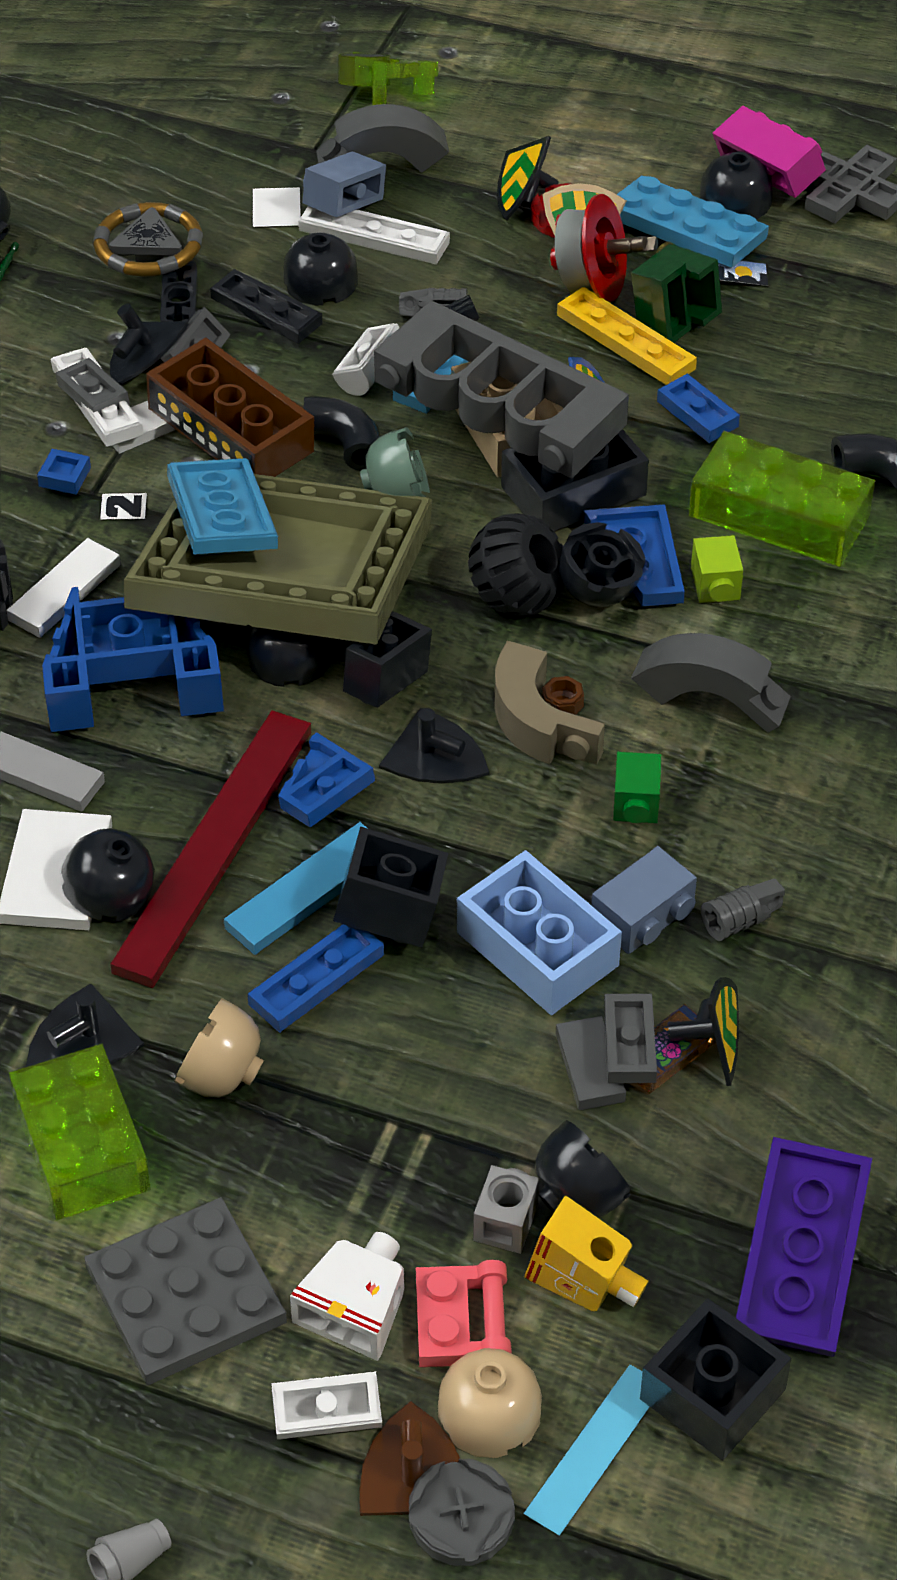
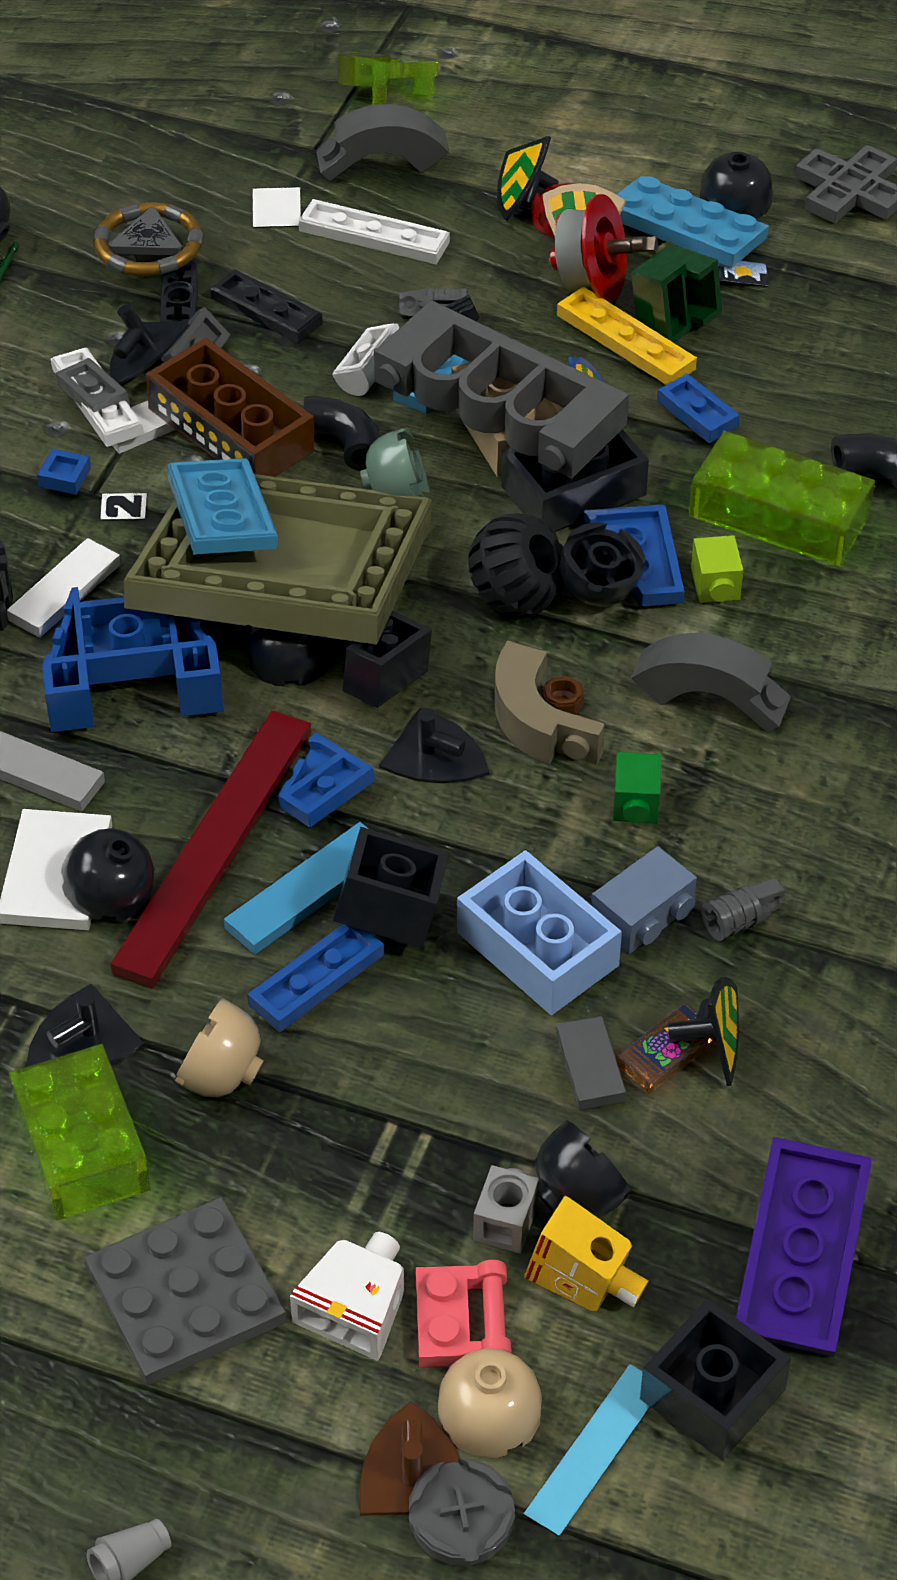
white brick [271,1371,382,1440] -> none
black cylinder [283,233,358,306] -> none
sand blue brick [303,151,386,217] -> none
dark grey plate [604,994,657,1083] -> none
dark pink brick [712,105,826,198] -> none

